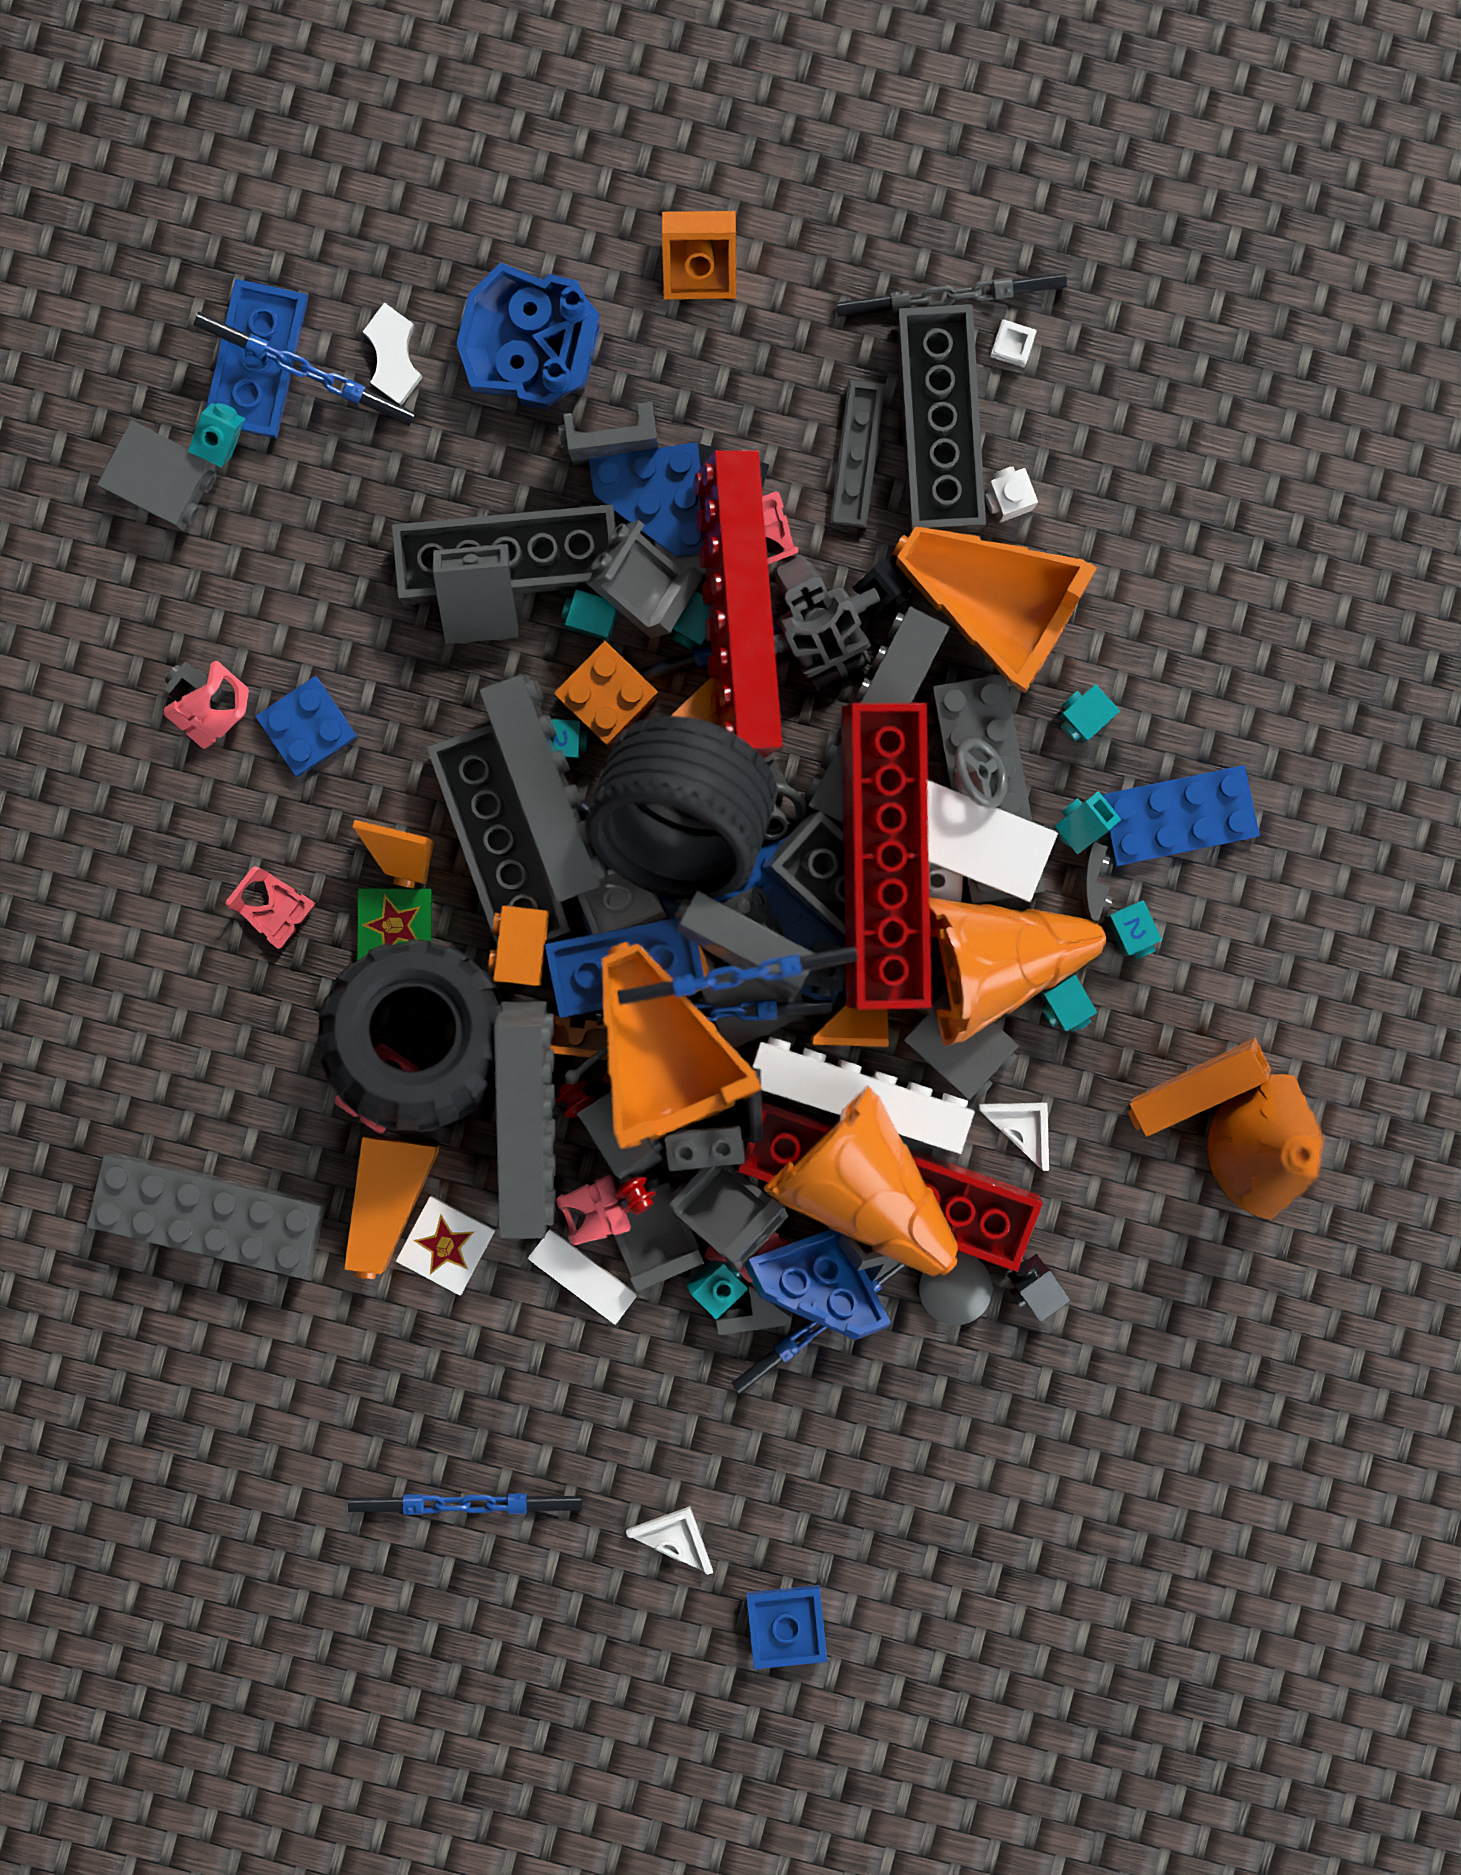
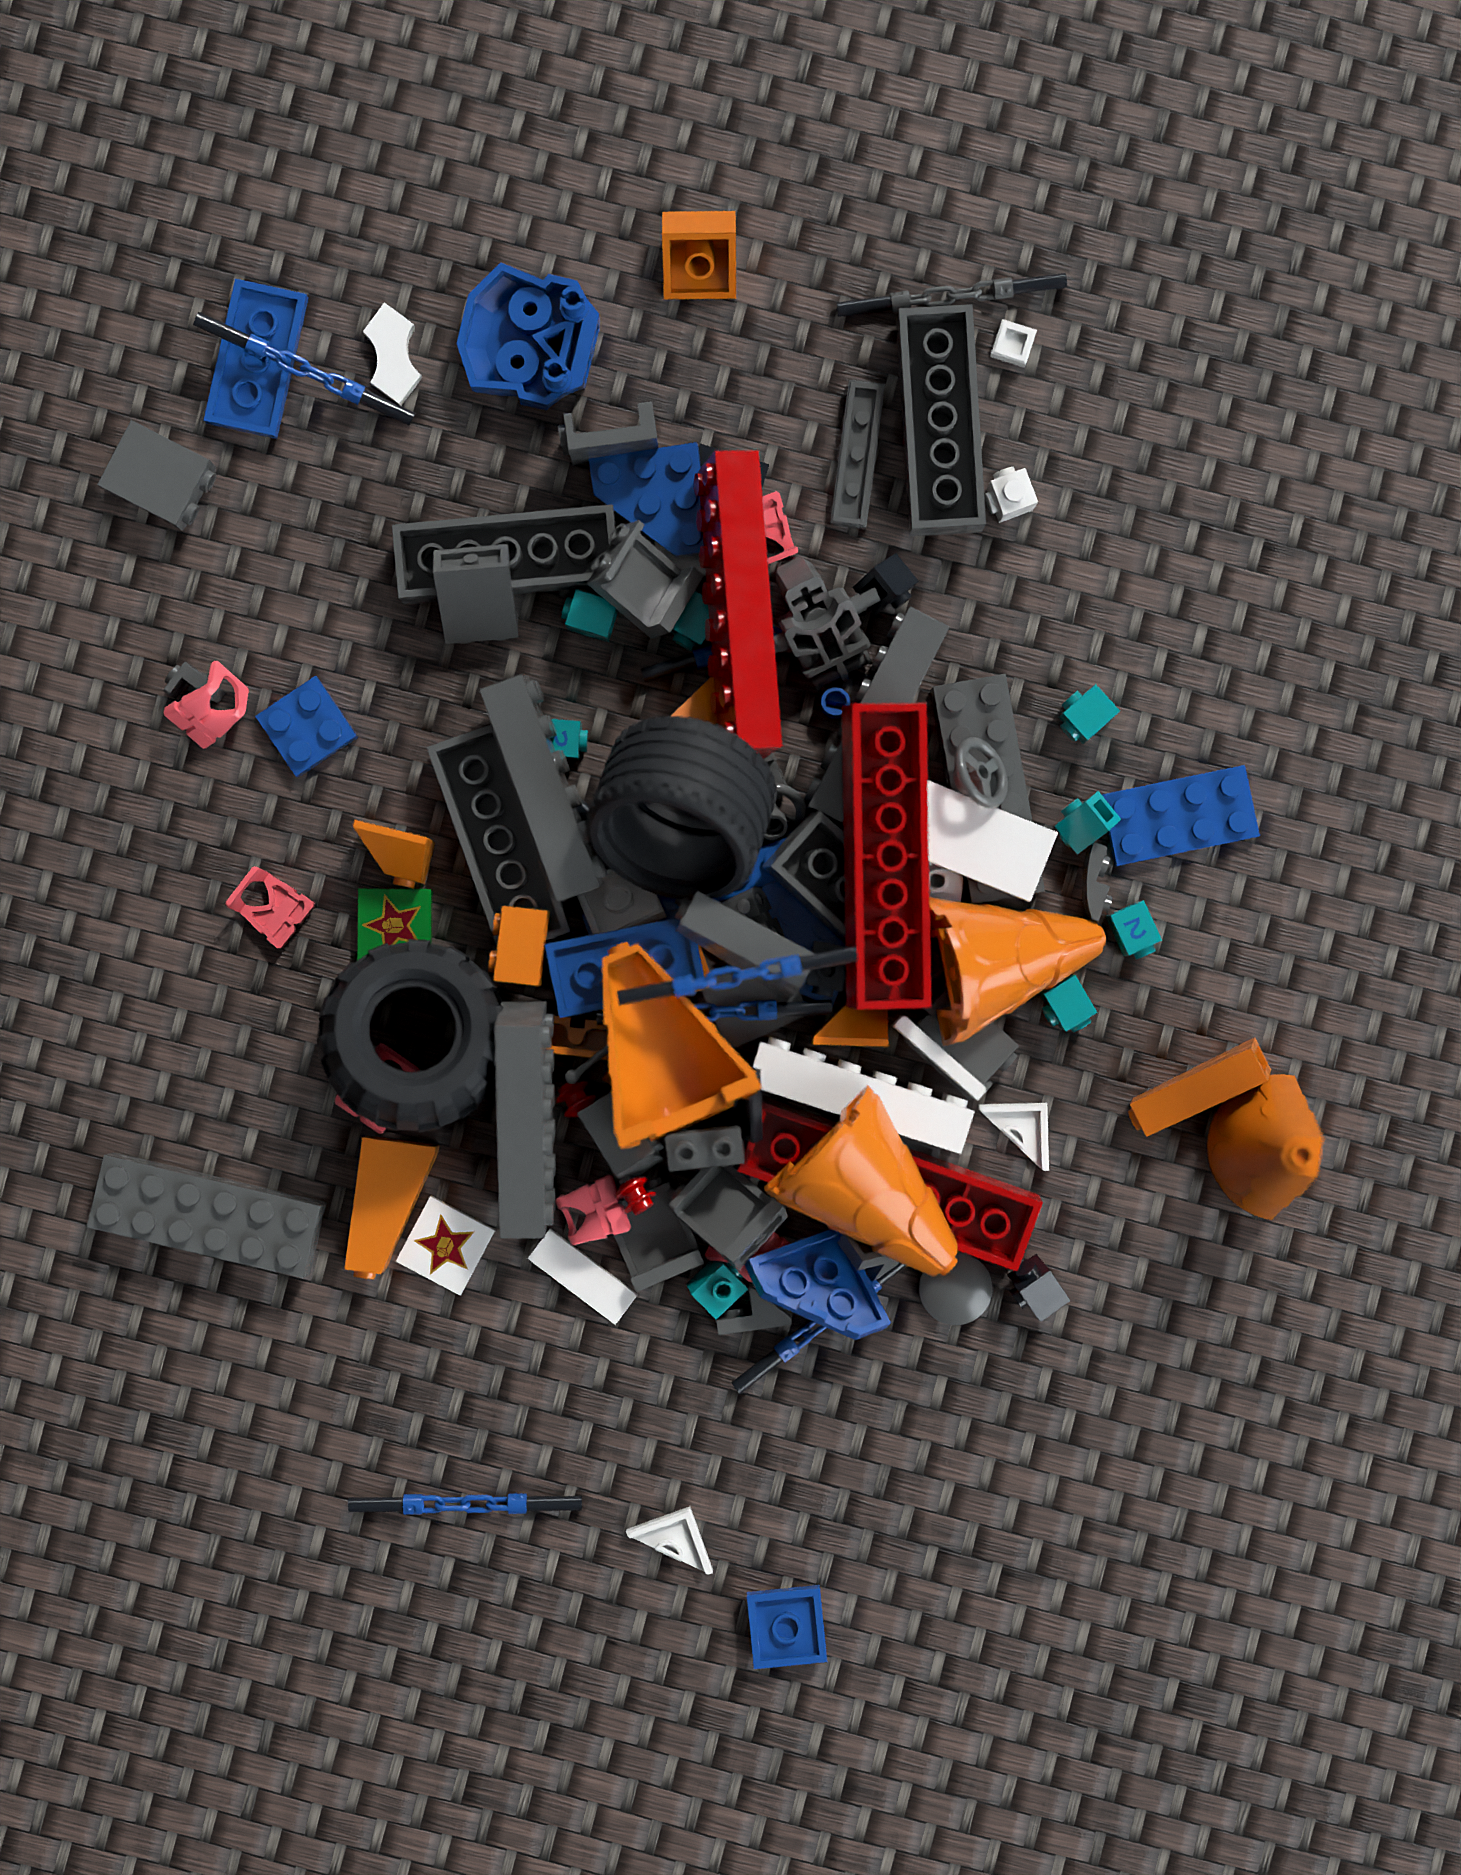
teal brick [188,403,246,467] -> none
orange brick [554,641,659,749] -> none
orange cone [893,526,1097,693] -> none
none -> blue hinge [820,688,850,719]
none -> white tile [891,1016,986,1100]

